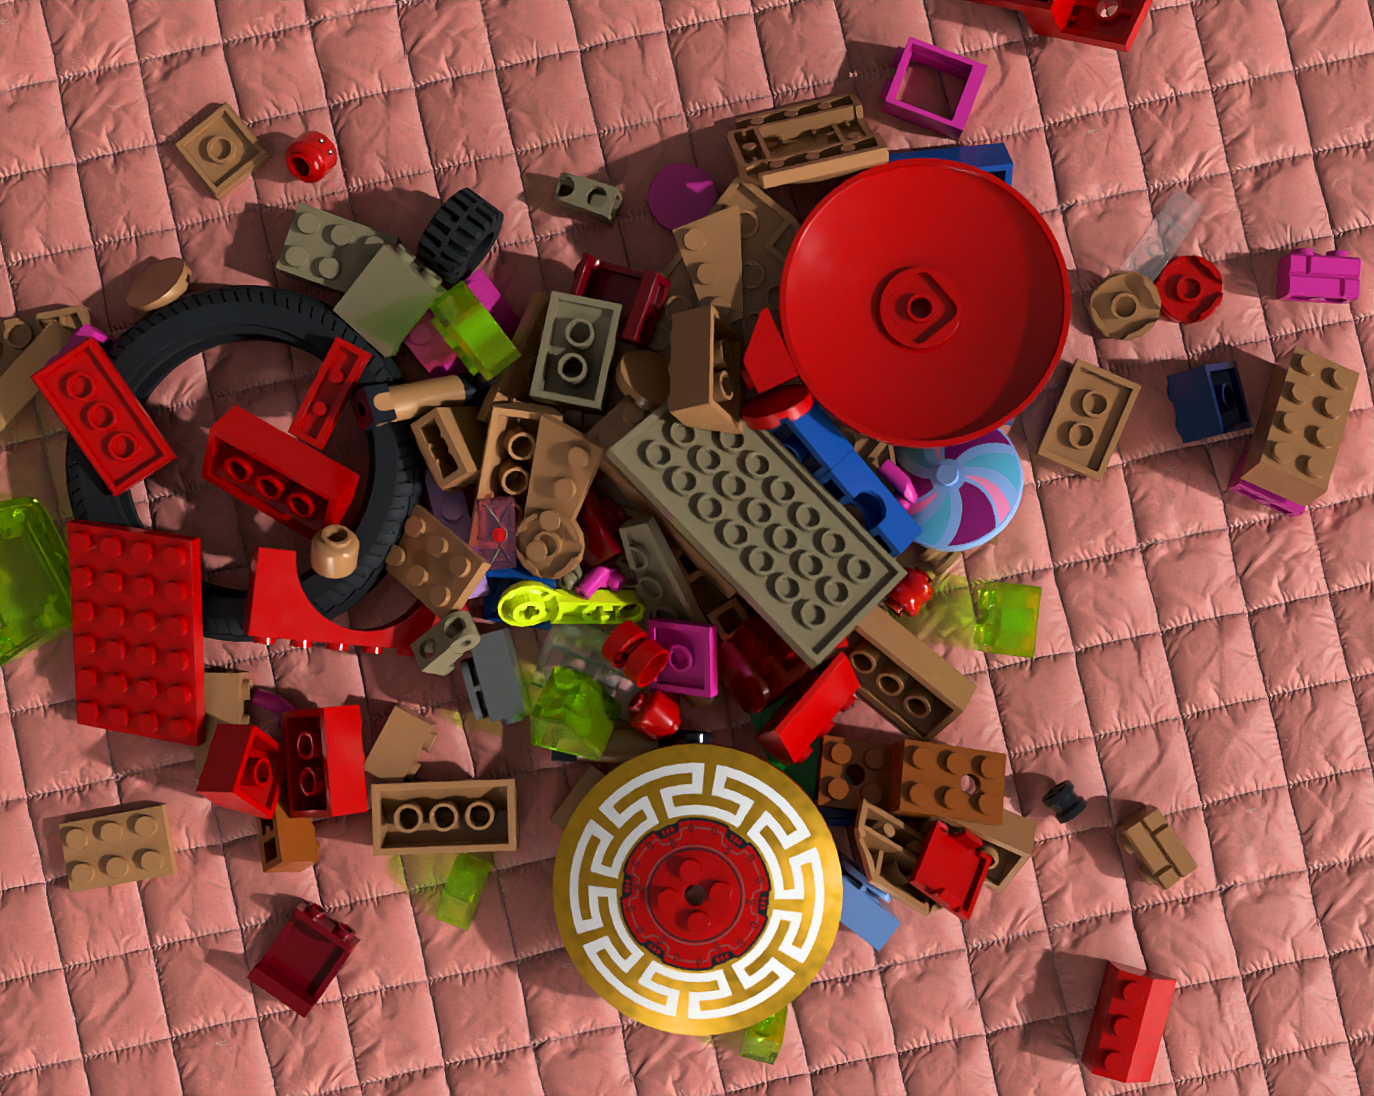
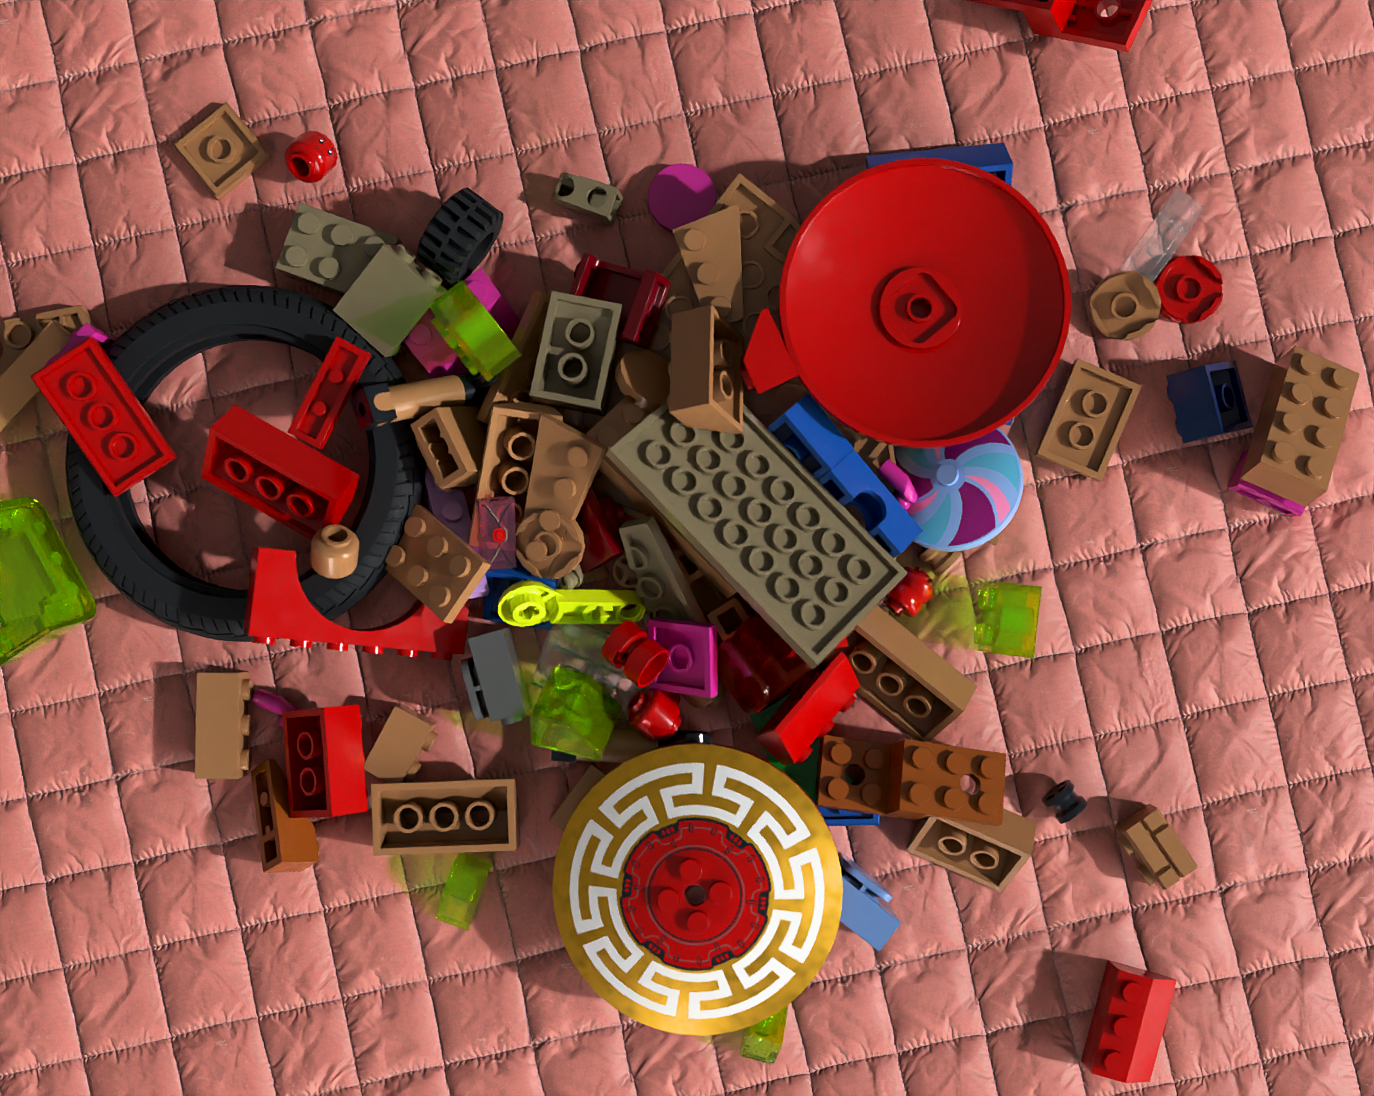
medium nougat plate [59,804,178,893] -> none
red plate [67,519,206,747] -> none
medium nougat tile [126,257,192,316] -> none
red slope [196,724,286,819] -> none
dark red panel [247,901,360,1018] -> none
dark tan leg [410,611,481,676] -> none
dark pink arm [575,565,626,600] -> none
medium nougat wedge [726,92,889,189] -> none
red tile [741,384,813,430] -> none
medium nougat wedge [854,798,944,916] -> none
dark pink window [879,36,988,140] -> none
red piece [908,819,992,921] -> none
dark pink brick [1276,248,1361,304] -> none

